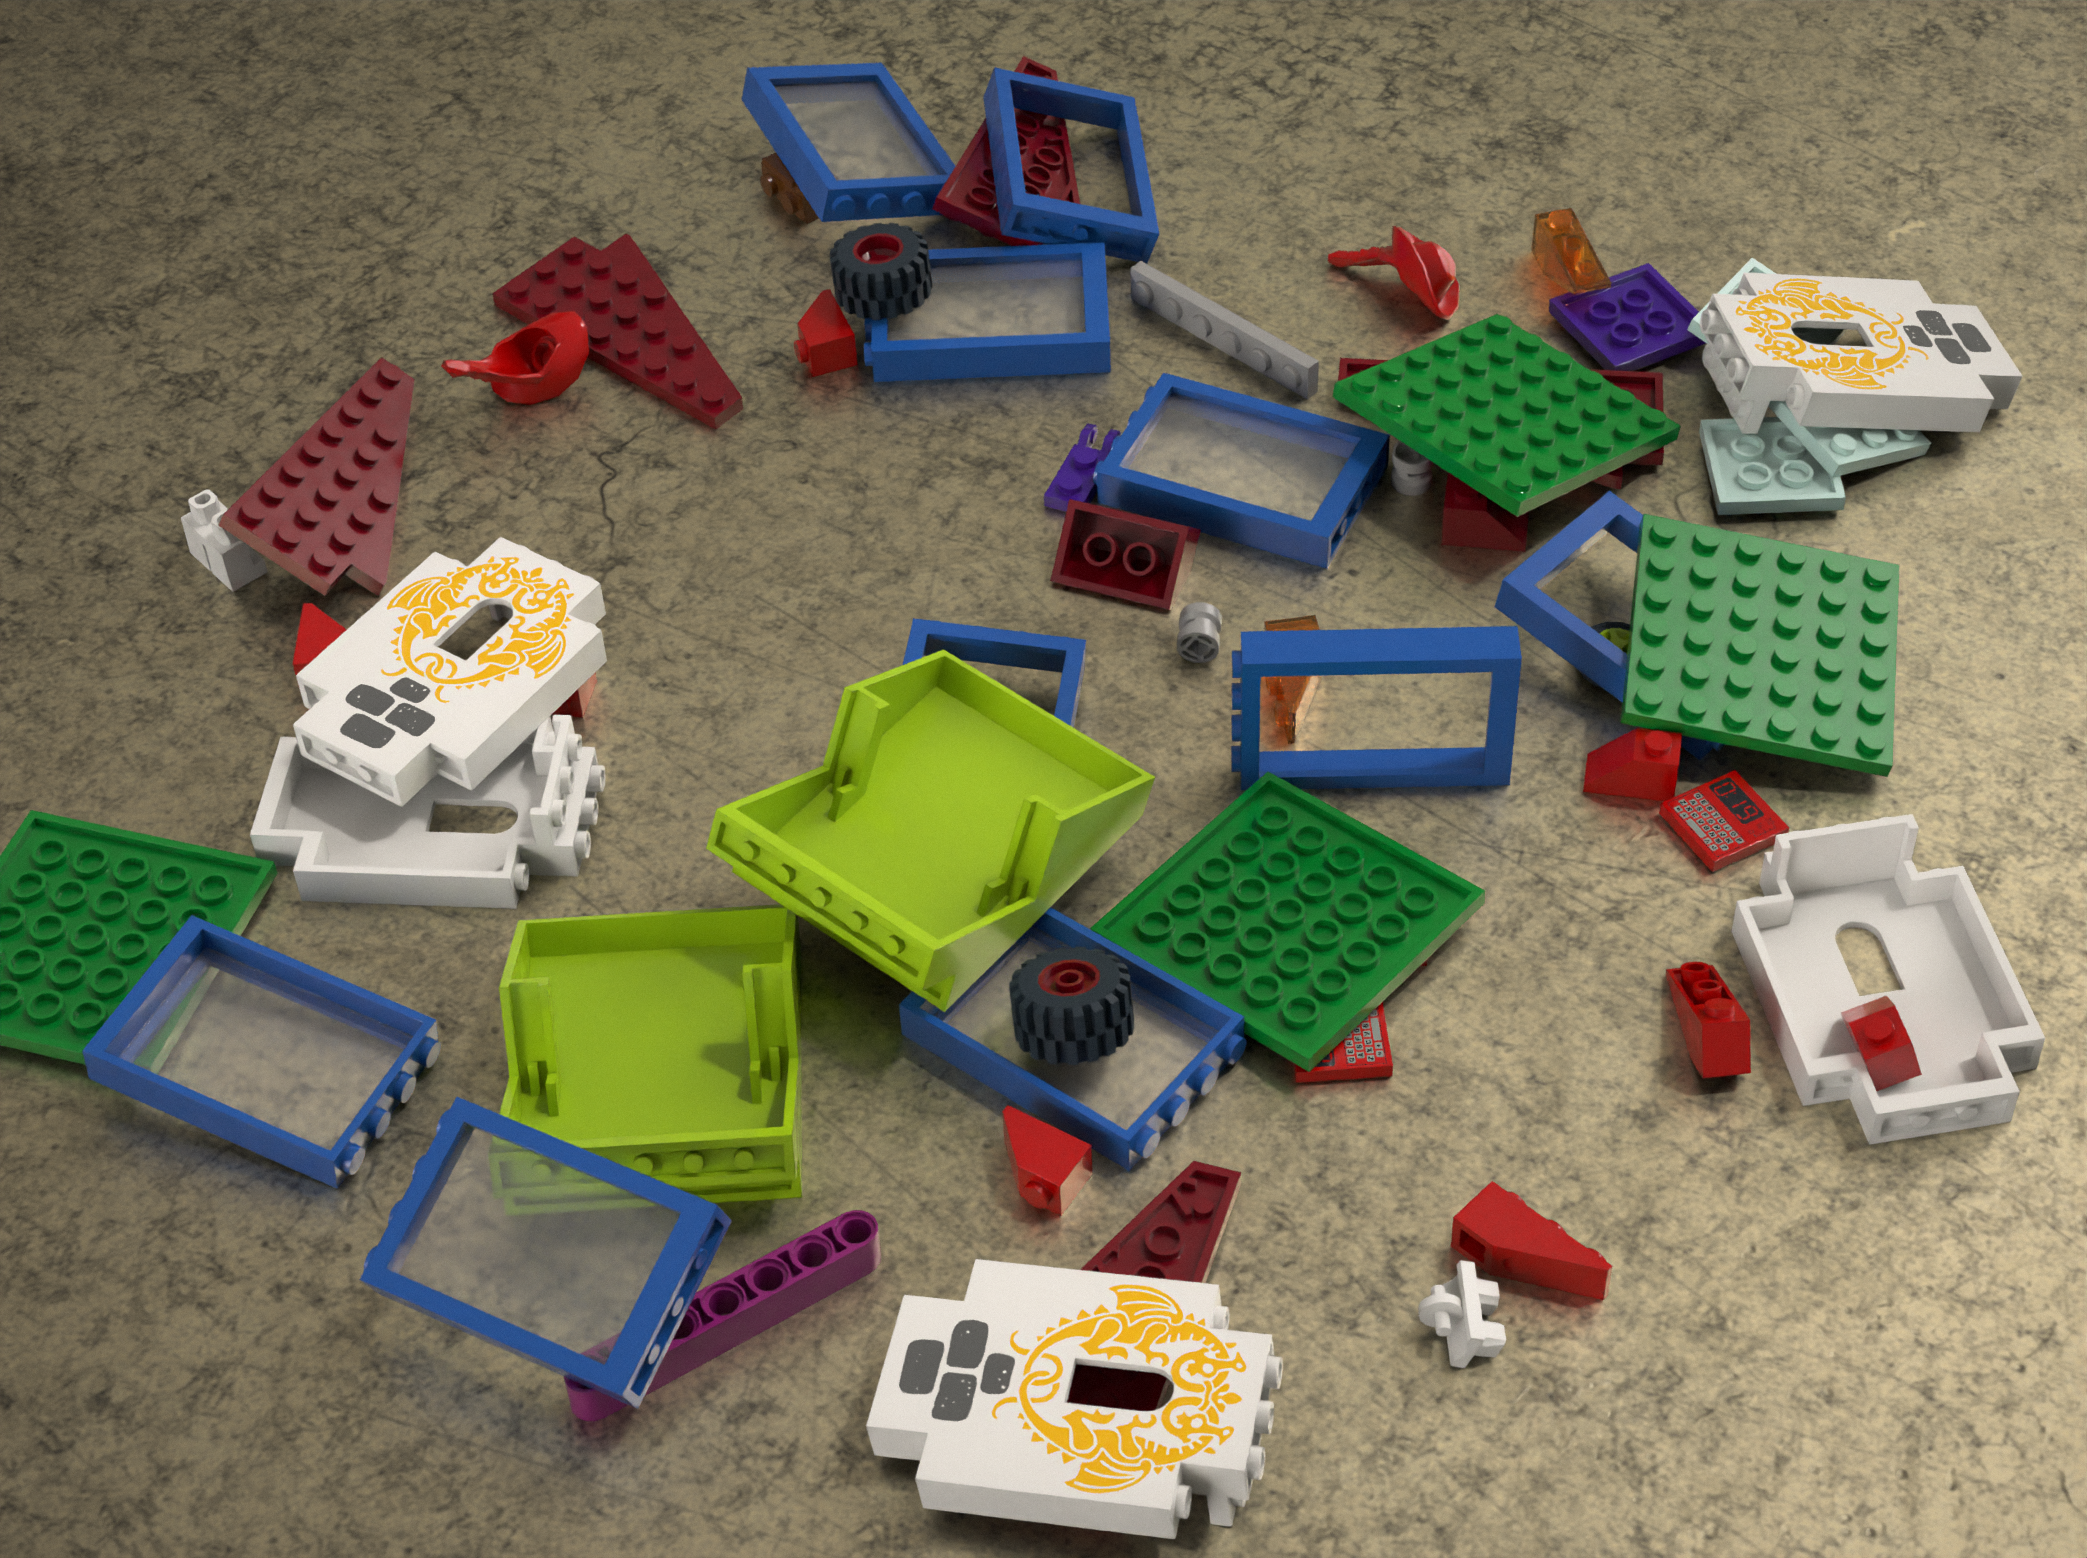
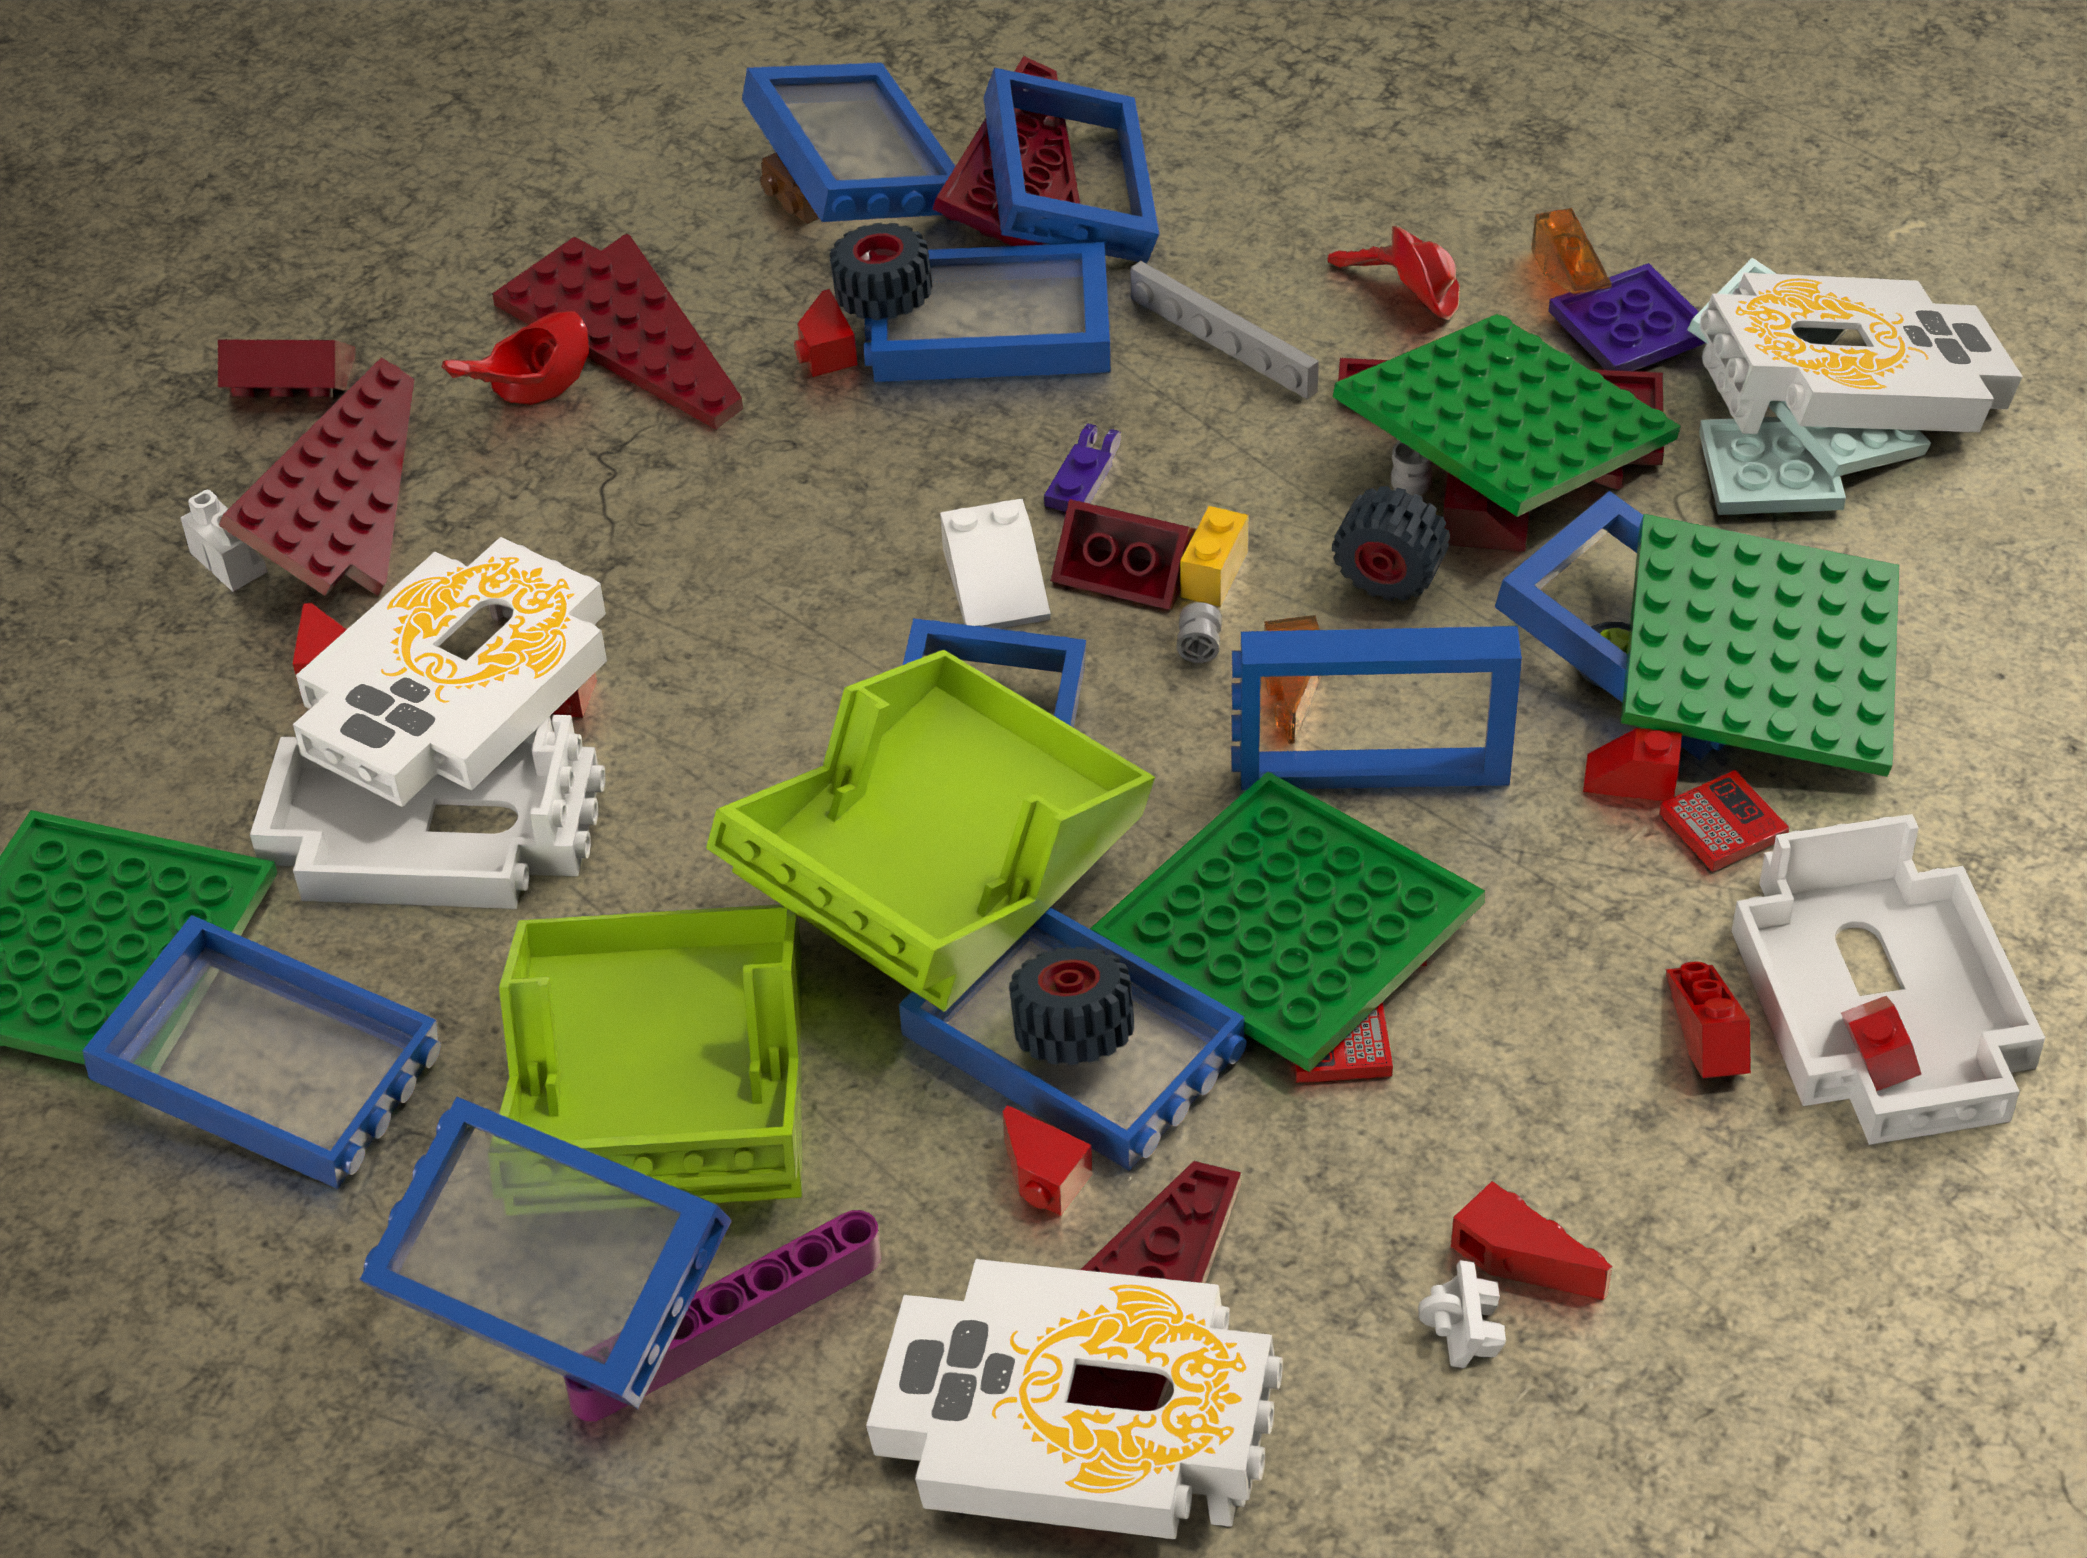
window [1093,372,1390,569] -> none
none -> dark red slope [218,339,356,398]
none -> white slope [940,499,1051,629]
none -> yellow brick [1180,506,1249,607]
none -> black wheel [1332,486,1450,601]

